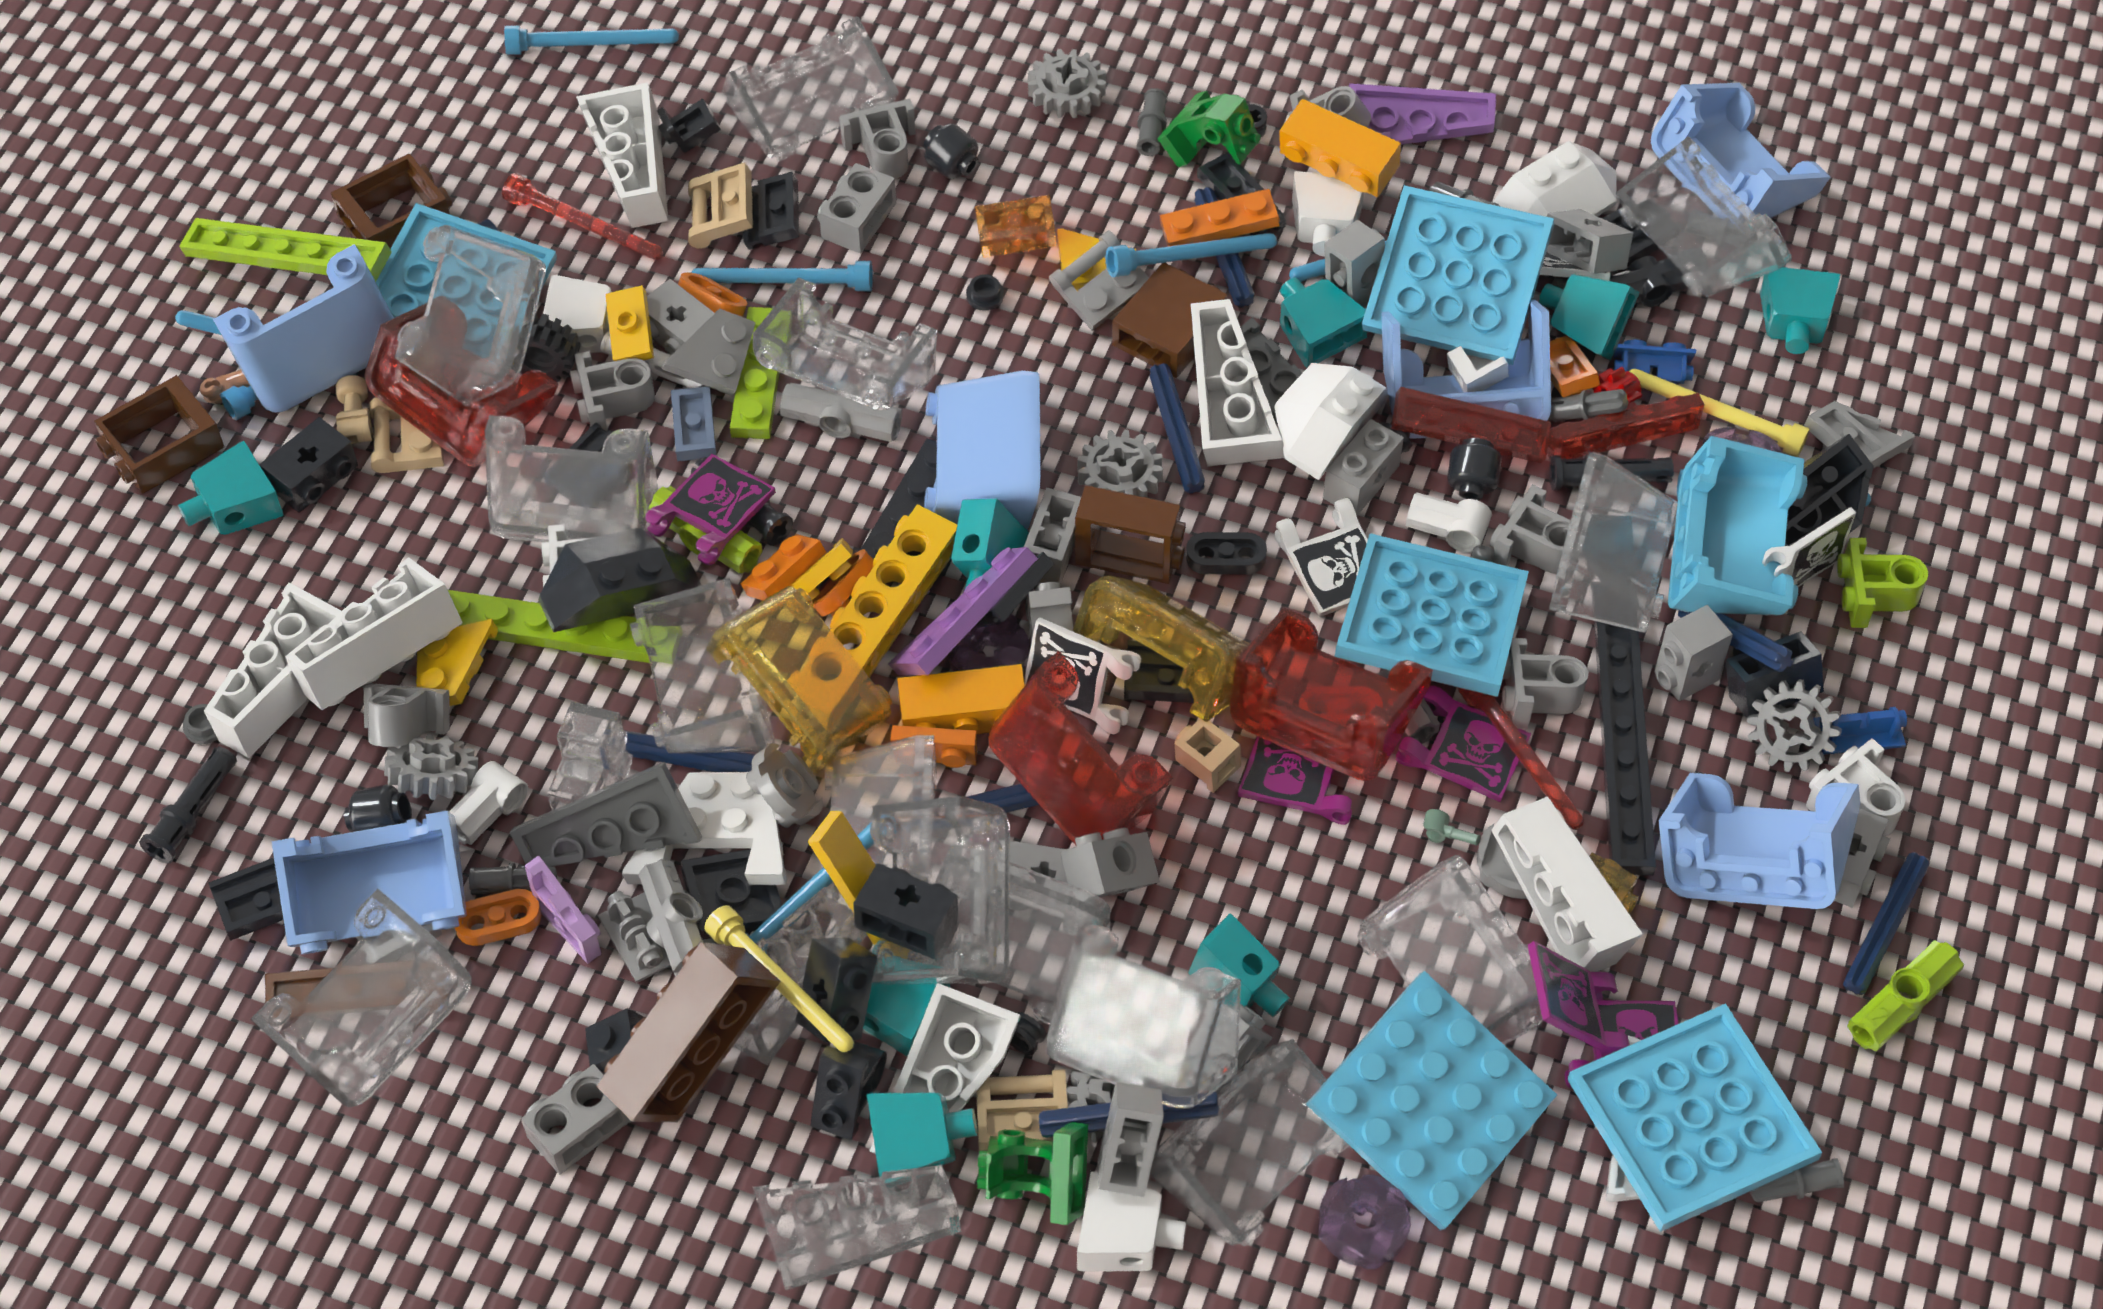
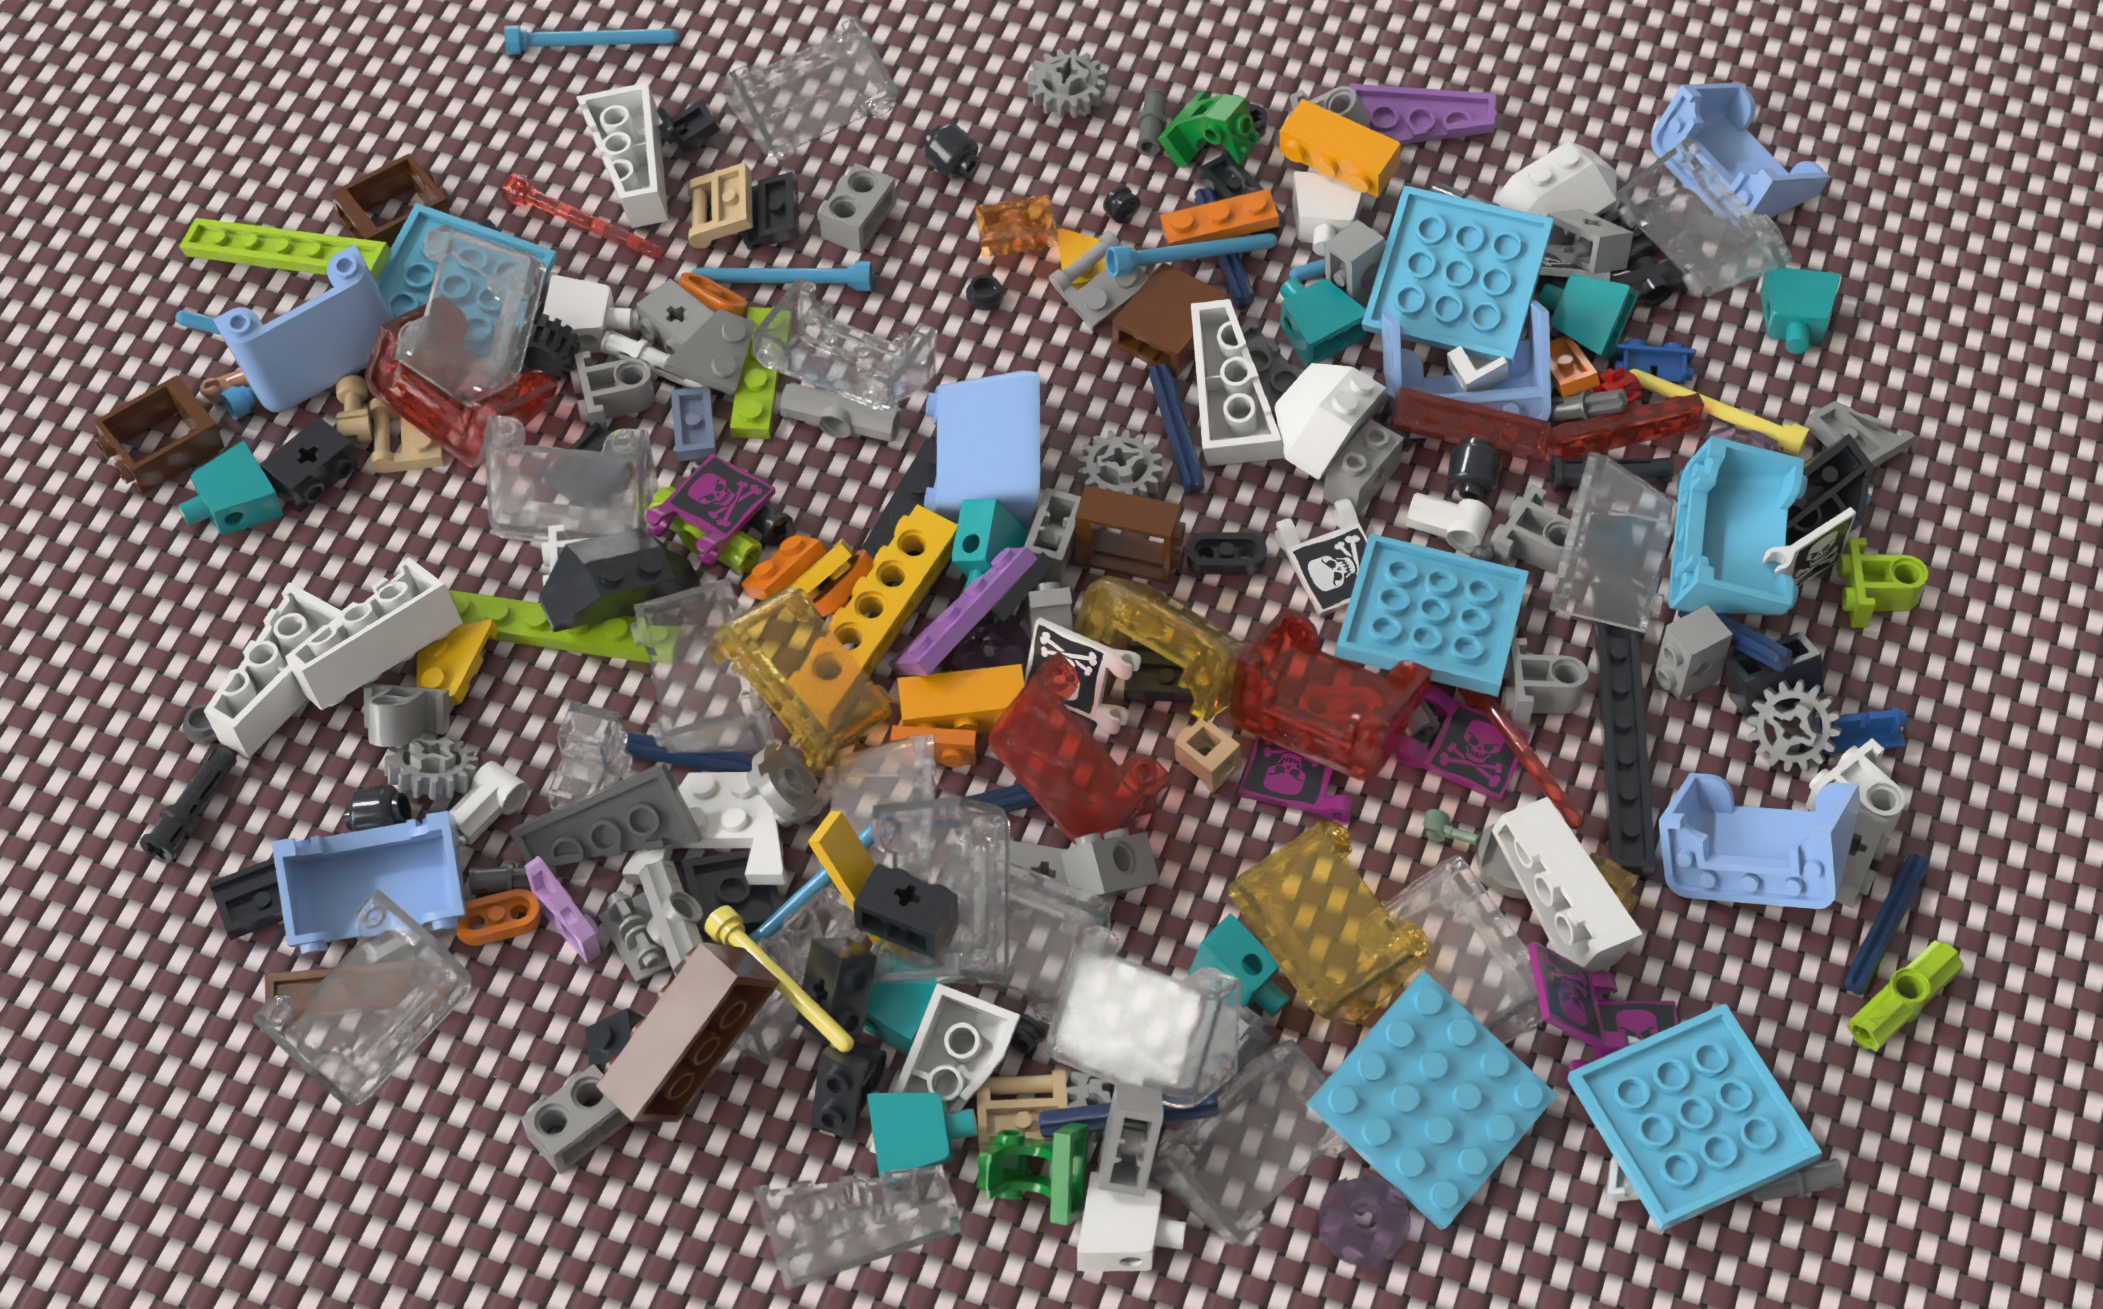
yellow plate [605,285,654,361] -> none
light grey pin [839,99,916,179] -> none
none -> black bush [1103,185,1141,224]
none -> clear yellow windscreen [1227,820,1433,1023]

